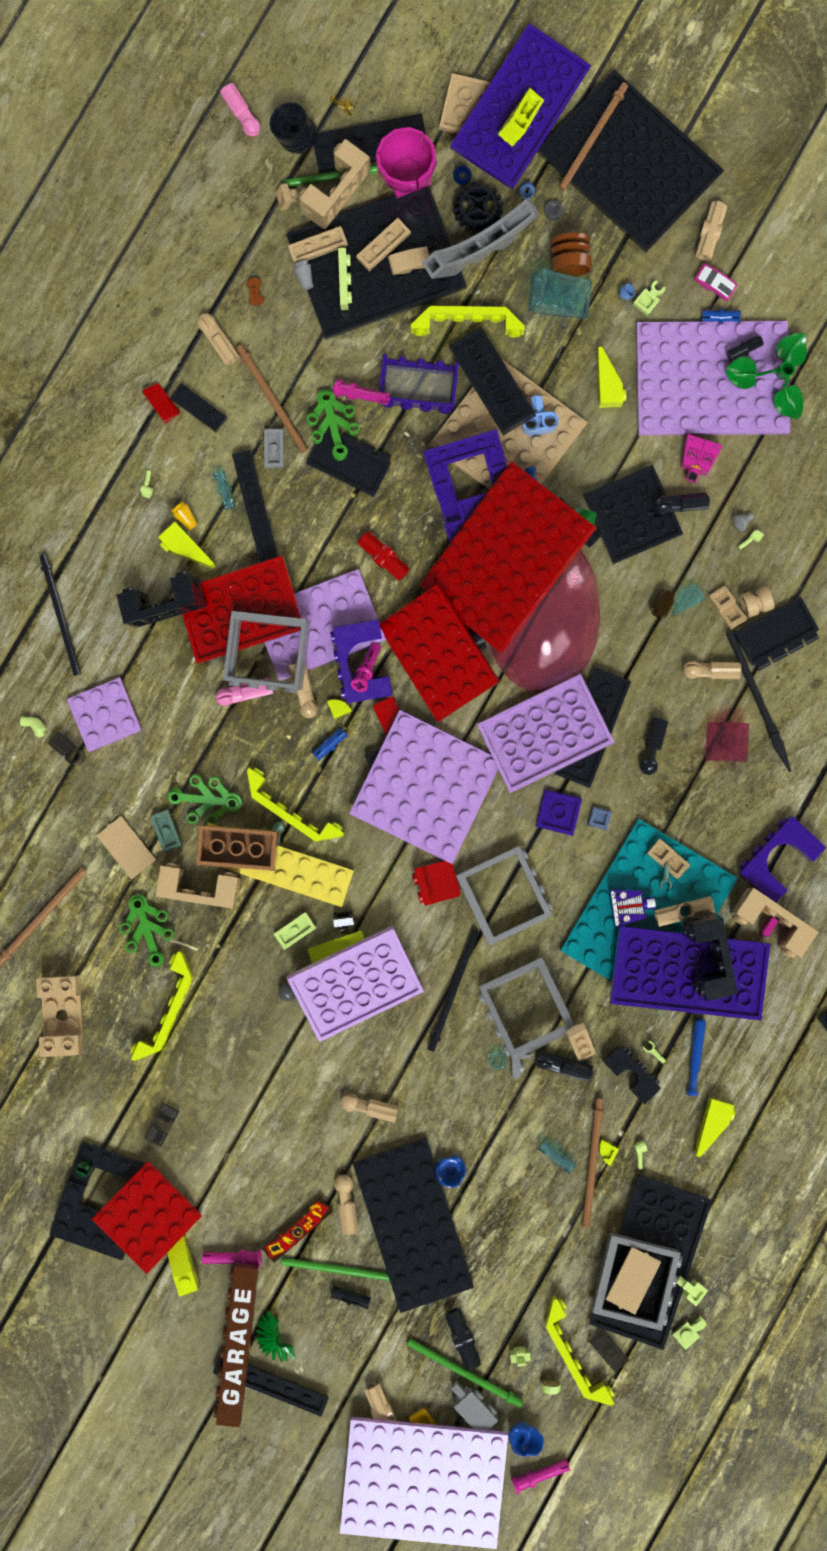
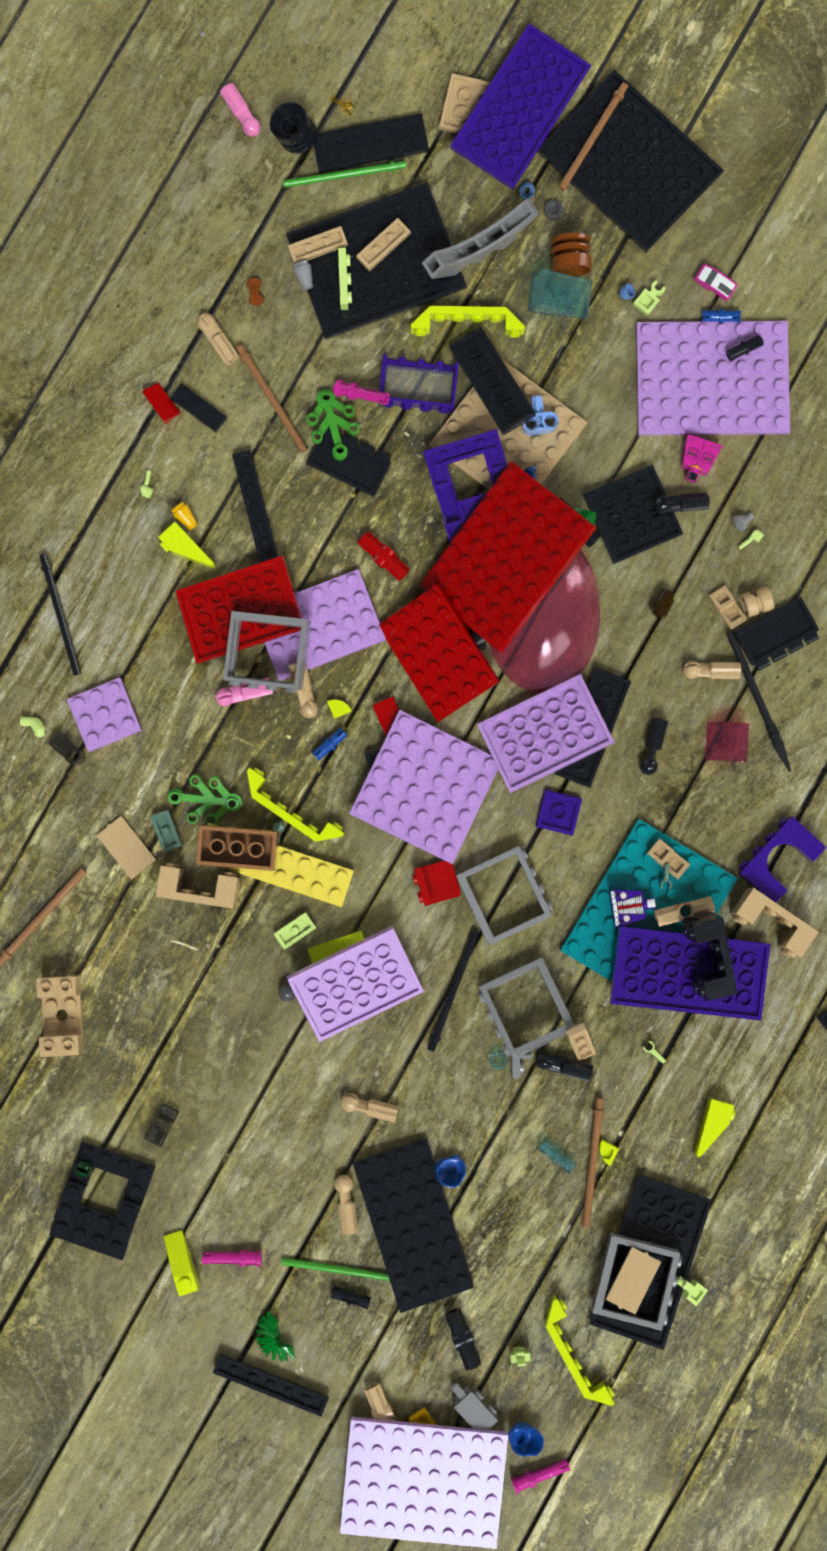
red plate [91,1161,202,1274] -> none
black plate [116,571,207,628] -> none
bright green plant [119,895,175,967] -> none
neon yellow slope [130,951,193,1061] -> none
clear light blue pin [213,470,236,510] -> none
reddish brown brick [213,1262,259,1428] -> none
tile [262,1196,333,1263] -> none
light grey plate [264,429,284,468] -> none
tan tile [276,183,299,210] -> none
tan plate [299,139,371,230] -> none
dark purple arch [330,618,392,704] -> none
black tile [333,911,354,934] -> none
dark pink pin [351,642,381,692] -> none
dark pink plate [375,127,437,198] -> none
tan slope [388,247,430,275] -> none
bright green bar [407,1338,523,1408] -> none
clear blue plate [453,166,472,185] -> none
black gear [453,182,503,234] -> none
neon yellow slope [498,88,544,147] -> none
yellowish green tile [541,1380,561,1395] -> none
sand blue tile [588,807,612,830] -> none
clear smoke plate [589,1329,630,1372] -> none
neon yellow slope [597,347,626,408] -> none
black arch [602,1045,661,1105] -> none
yellowish green hand [634,1140,647,1169] -> none
clear light blue tile [672,583,706,616] -> none
yellowish green plate [672,1316,707,1350] -> none
blue piece [686,1018,706,1096] -> none
tan piece [695,201,727,261] -> none
green plant [726,333,807,419] -> none
dark pink tile [759,917,778,937] -> none

